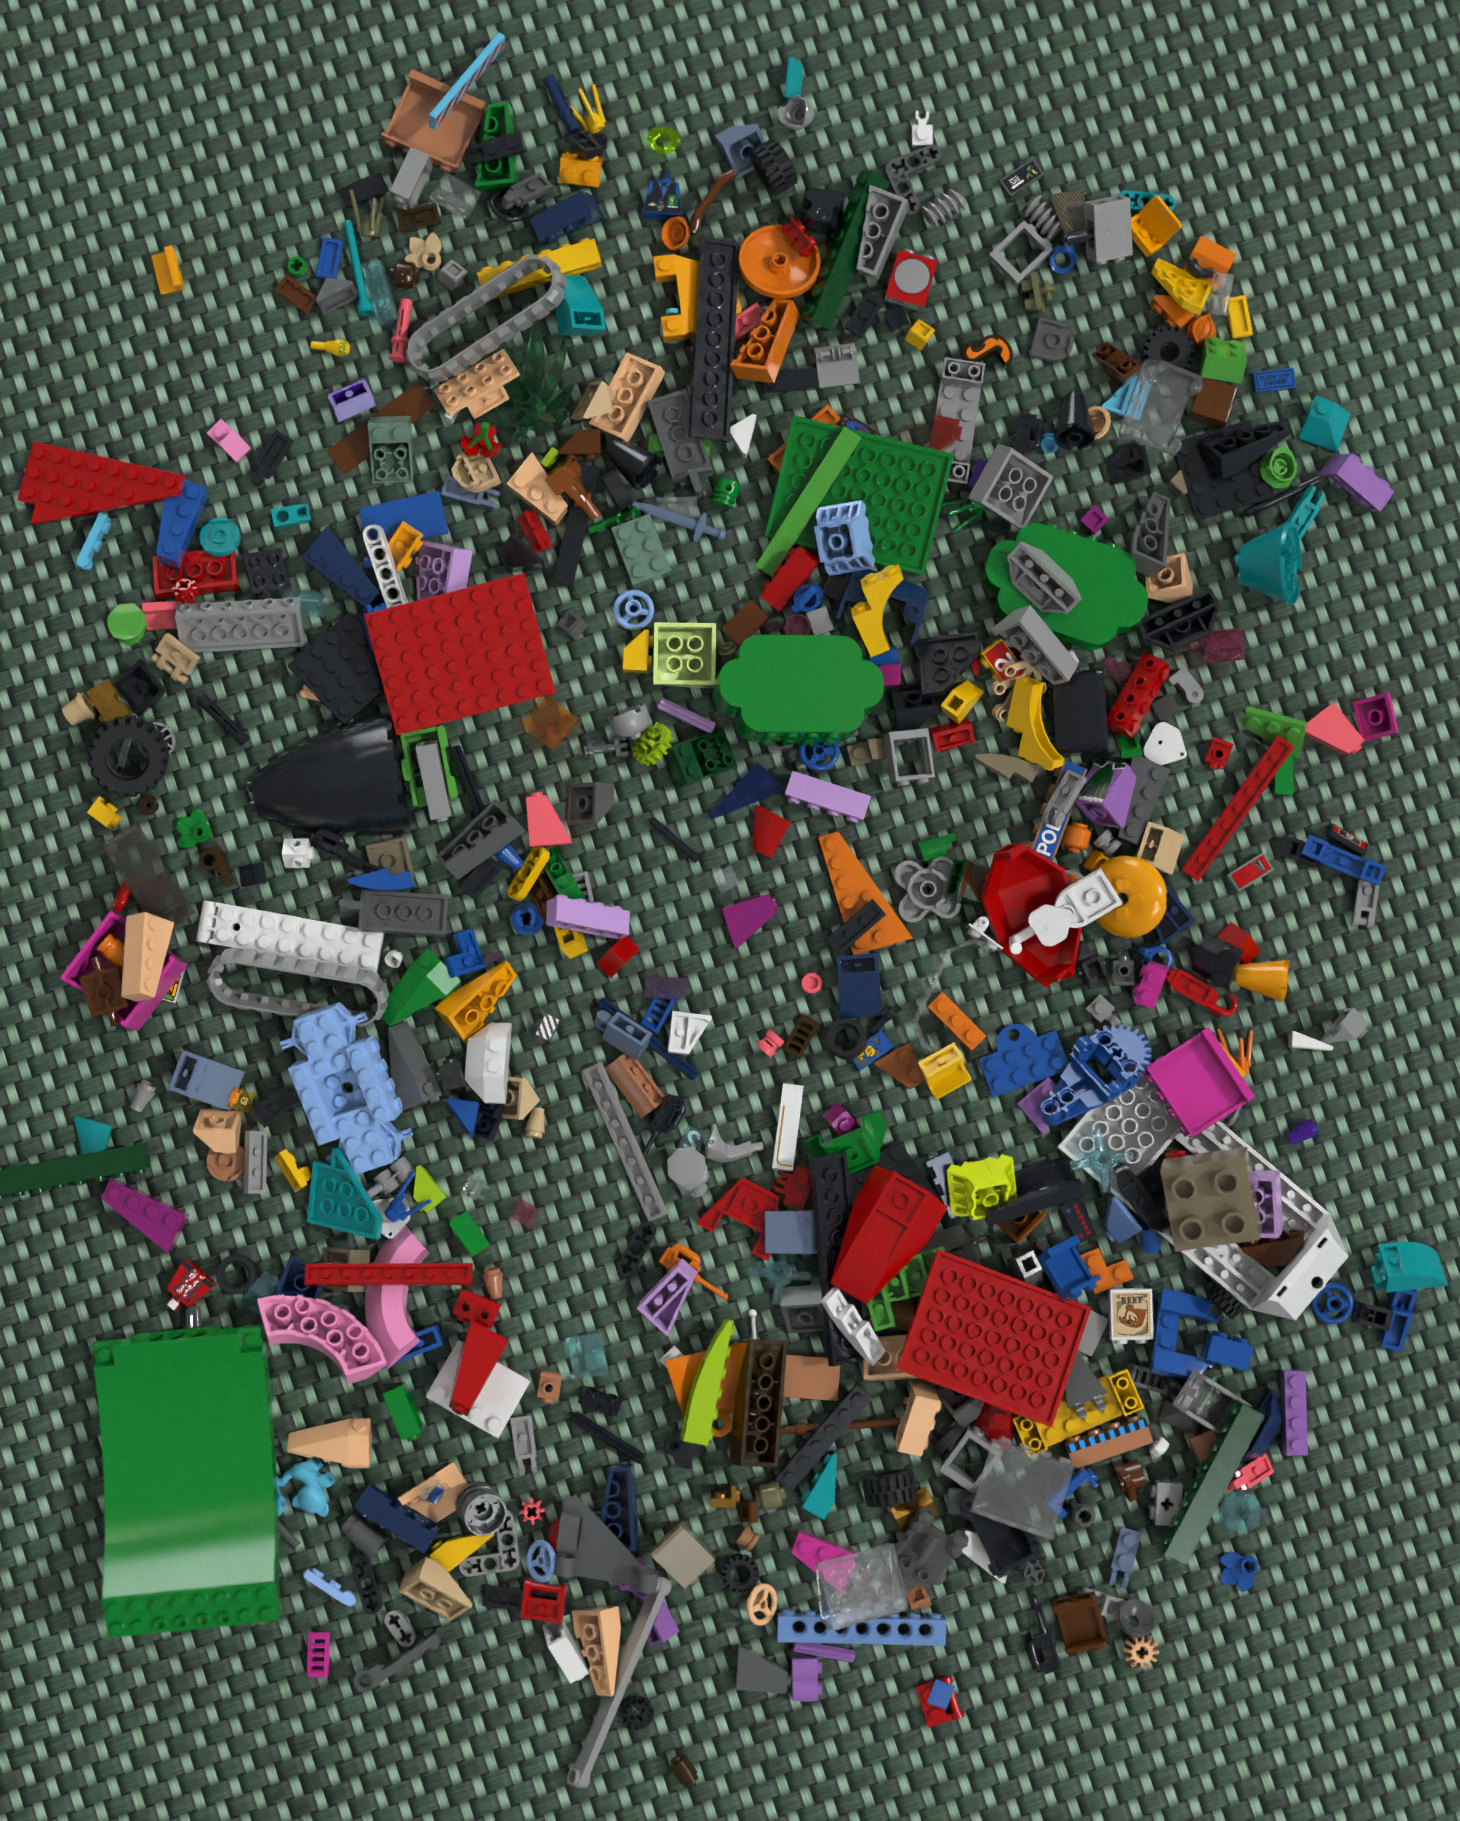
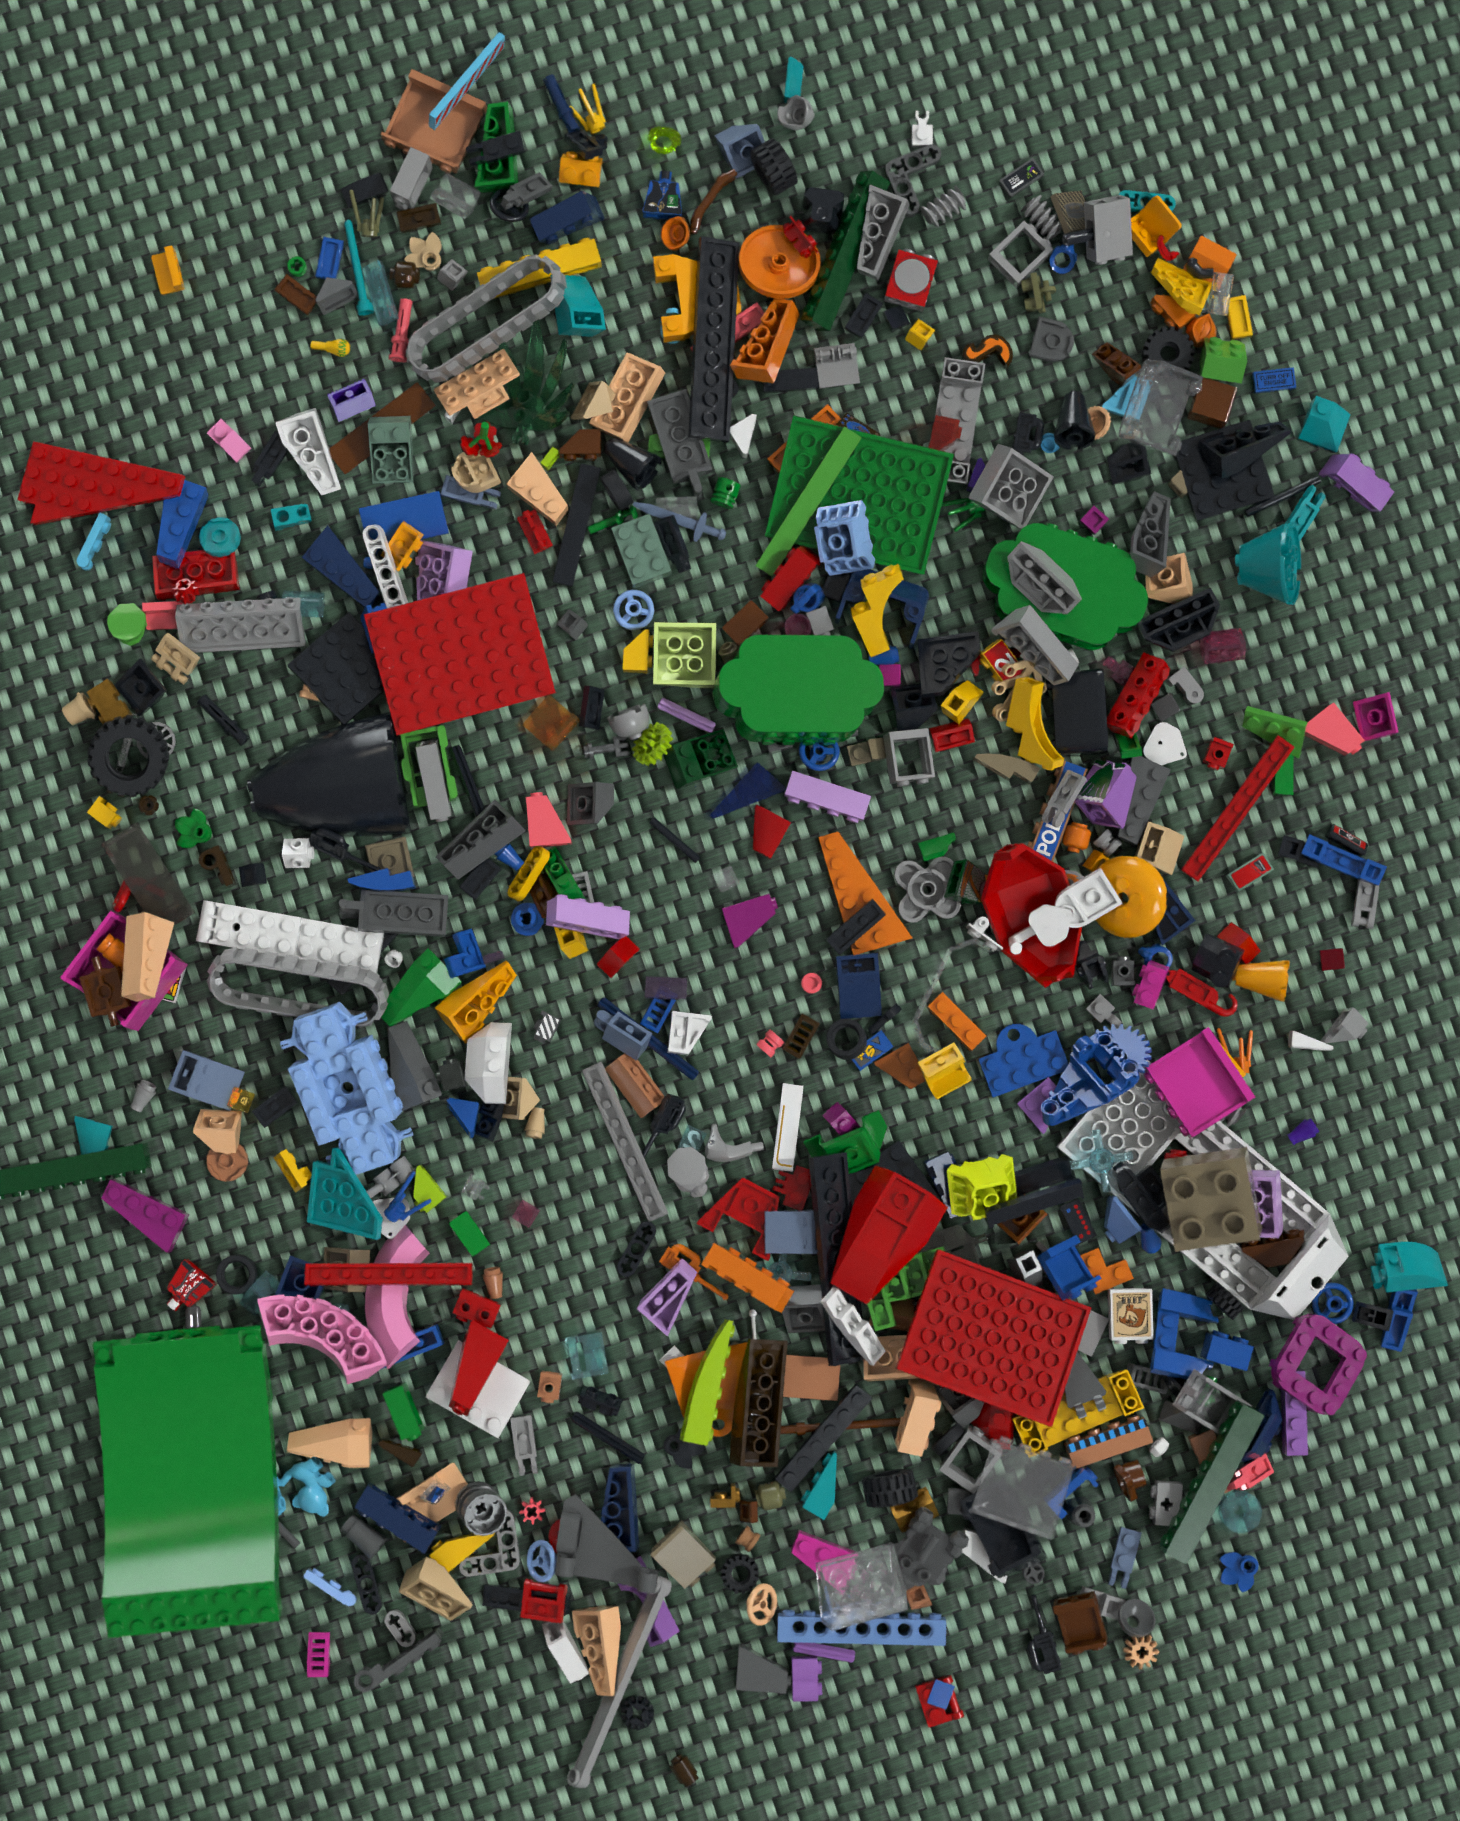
black hinge [242,548,291,596] -> none
light grey plate [244,1131,267,1194] -> none
black slope [498,533,546,571] -> none
dark orange brick [545,457,601,521] -> none
bright green hat [1259,446,1297,489] -> none
none -> white wedge [275,408,341,495]
none -> dark brown slope [379,1439,423,1467]
none -> black plate [579,686,605,730]
none -> black hinge [654,515,691,573]
none -> orange wedge [701,1243,794,1313]
none -> red piece [1157,235,1179,260]
none -> magenta plate [1269,1314,1367,1415]
none -> dark red slope [1319,948,1345,971]

